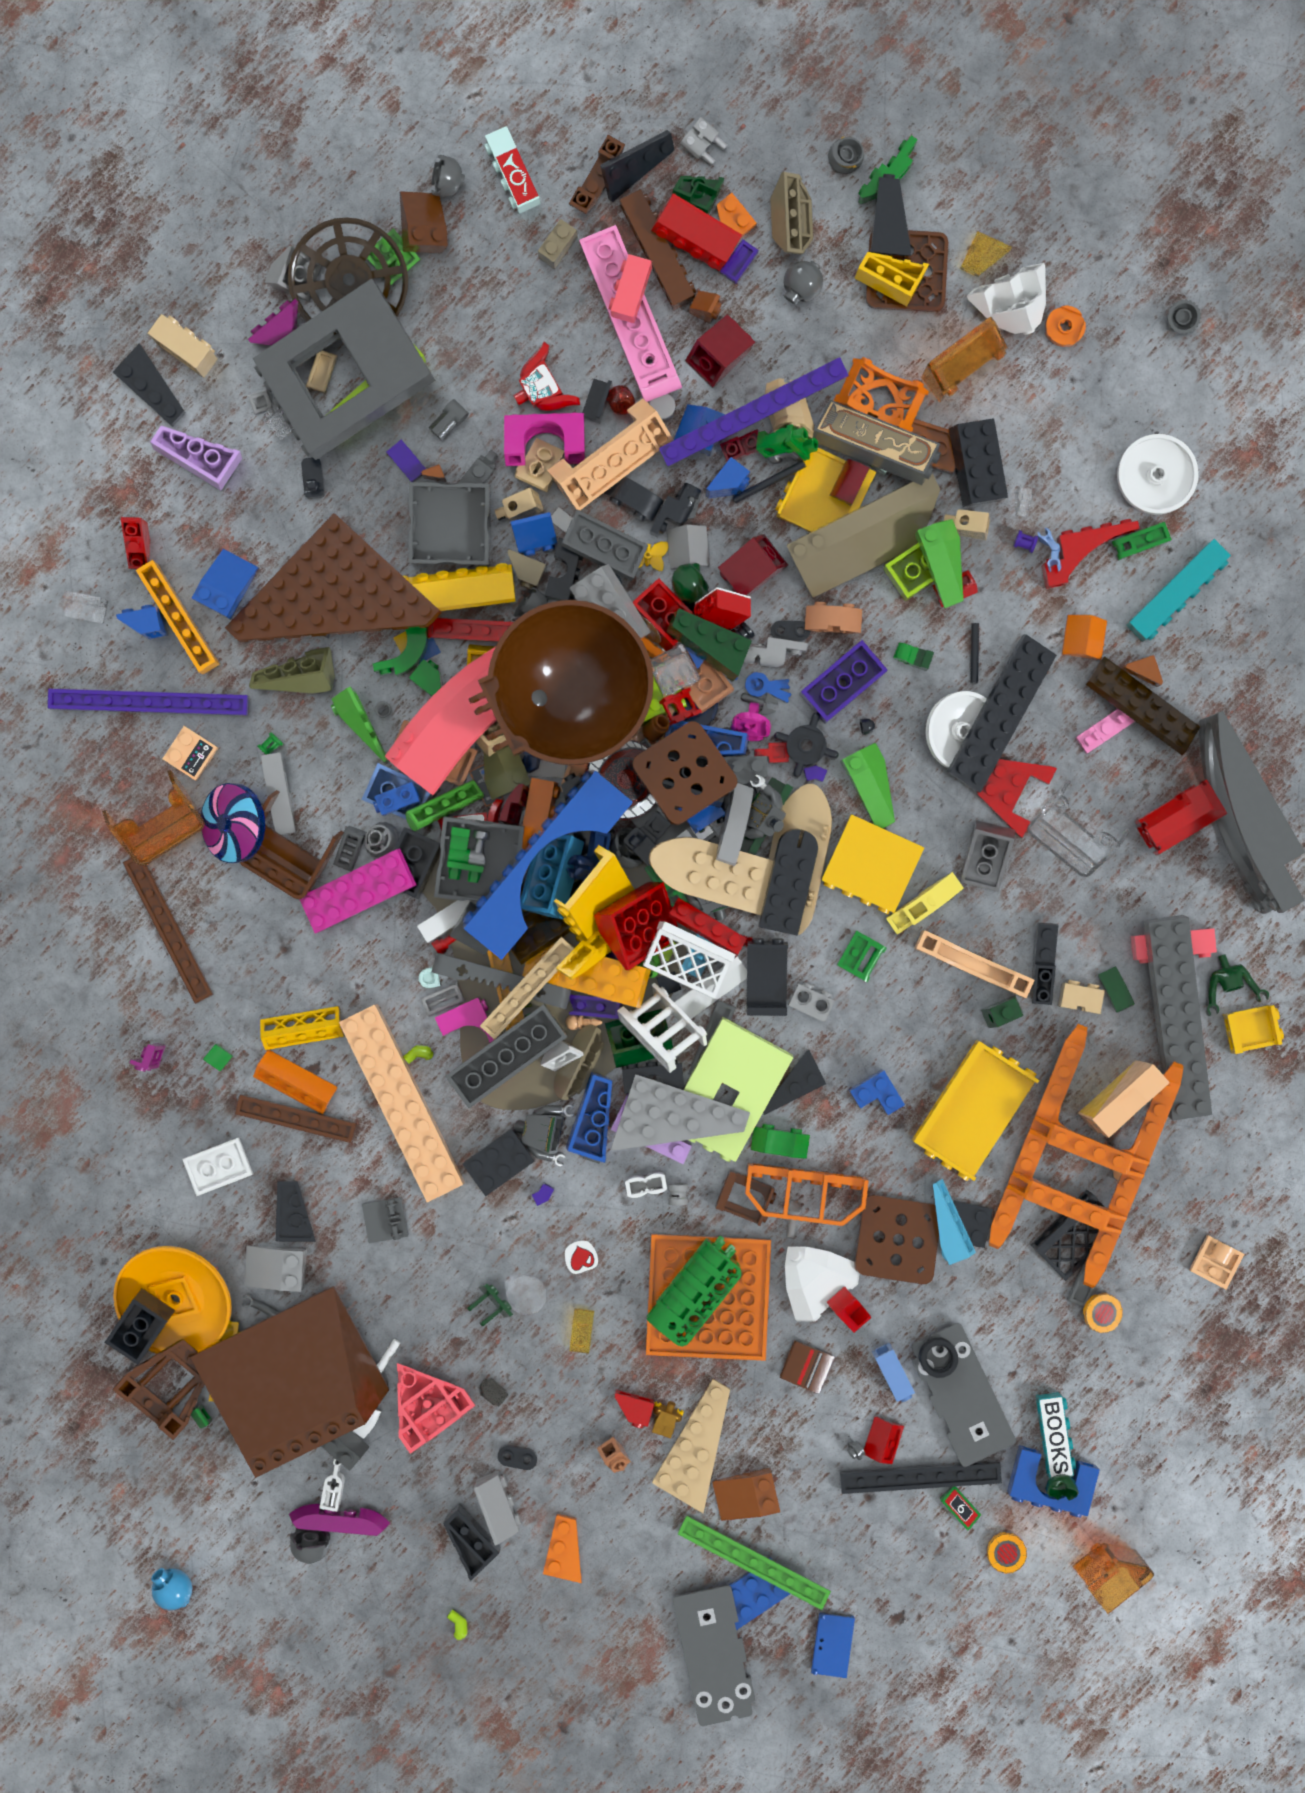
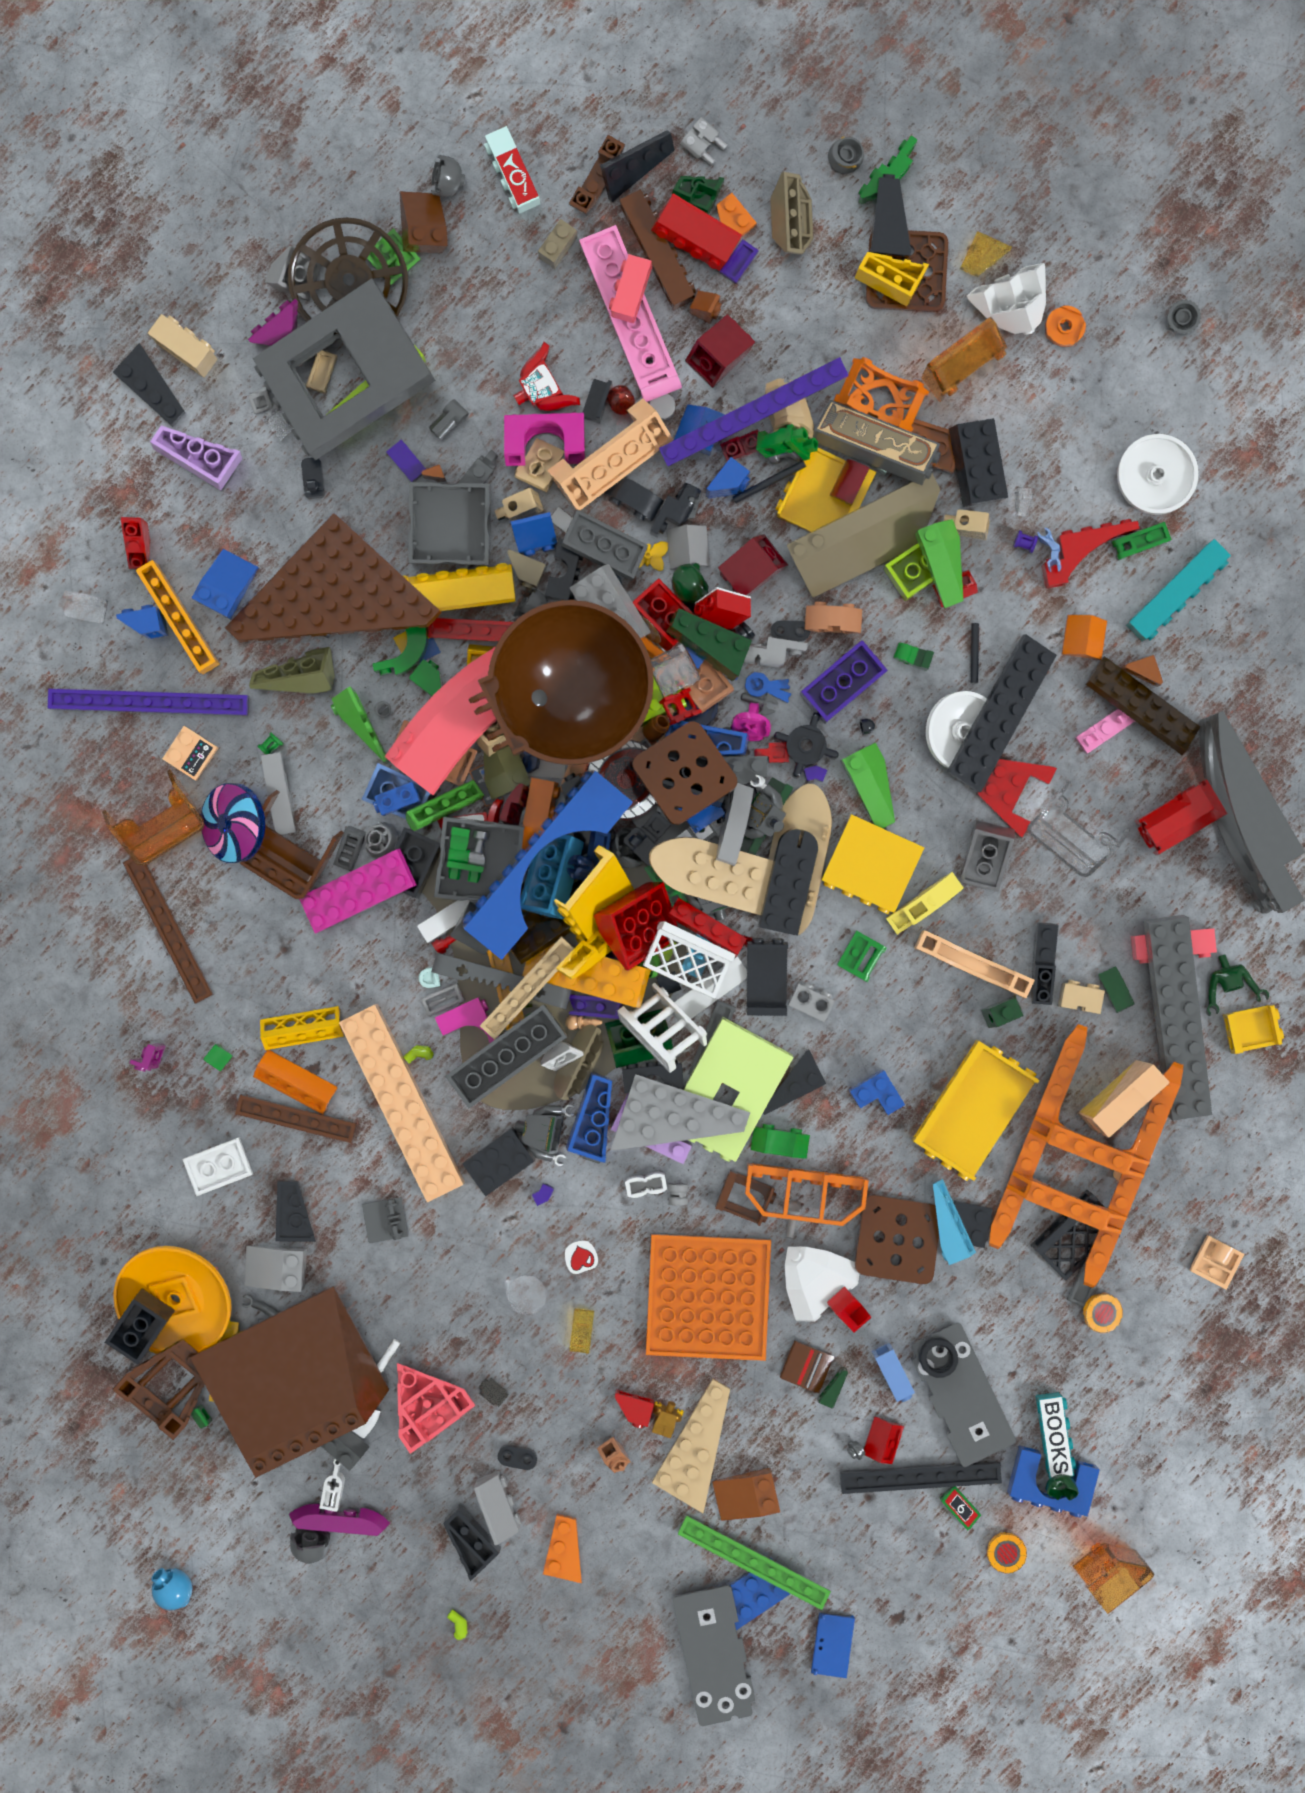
dark green plate [467,1284,513,1326] -> none
green piece [647,1235,742,1347] -> none
dark grey brick [783,261,823,305] -> none
none -> dark green slope [817,1367,848,1409]

